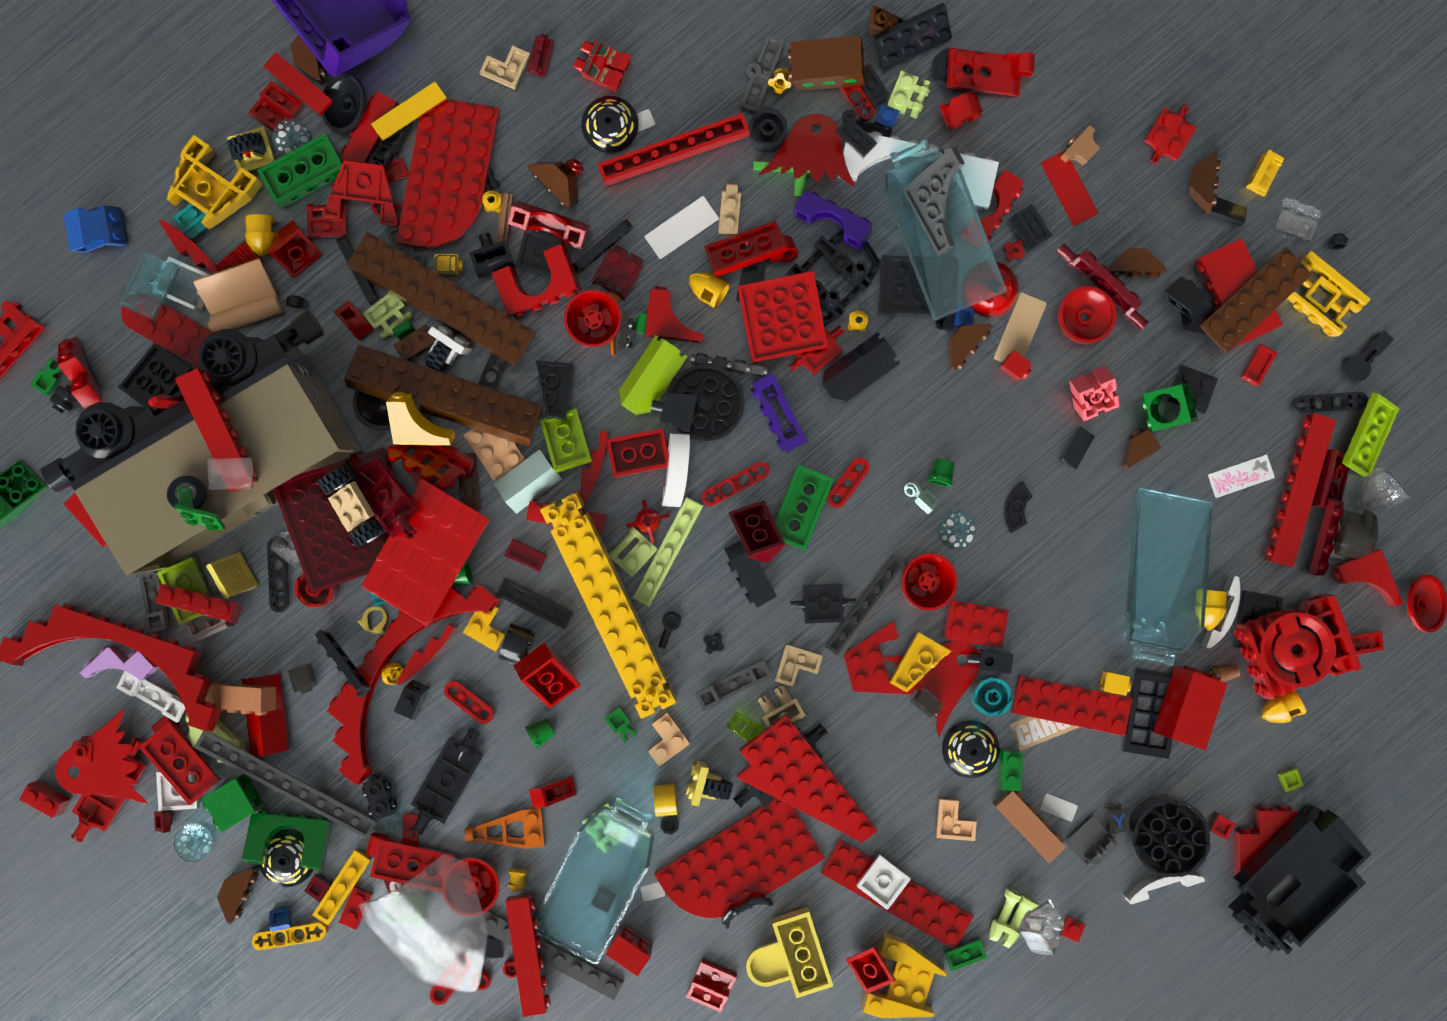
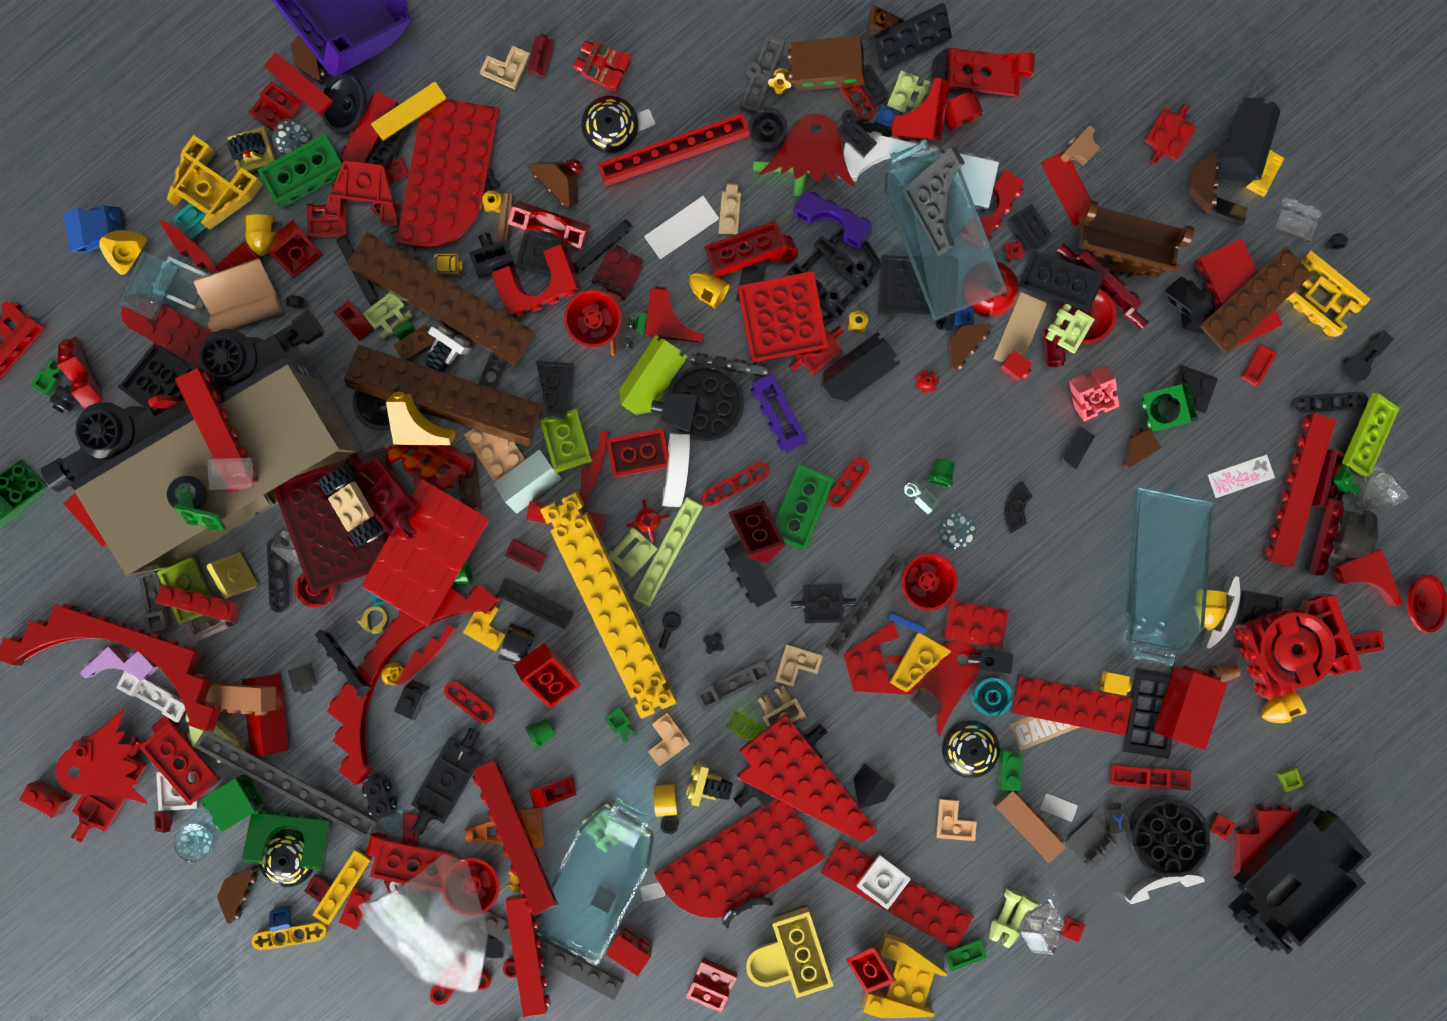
none -> yellow hat [99,230,147,275]
none -> red brick [473,760,559,915]
none -> black slope [853,763,895,809]
none -> blue tile [887,612,927,634]
none -> red arch [891,78,950,141]
none -> red plant [915,369,939,394]
none -> black plate [1019,250,1105,312]
none -> dark red hinge [1043,327,1066,367]
none -> yellowish green plate [1046,303,1095,354]
none -> reddish brown piece [1078,200,1194,273]
none -> red slope [1110,765,1192,791]
none -> black brick [1217,97,1281,181]
none -> green plate [1334,465,1361,496]

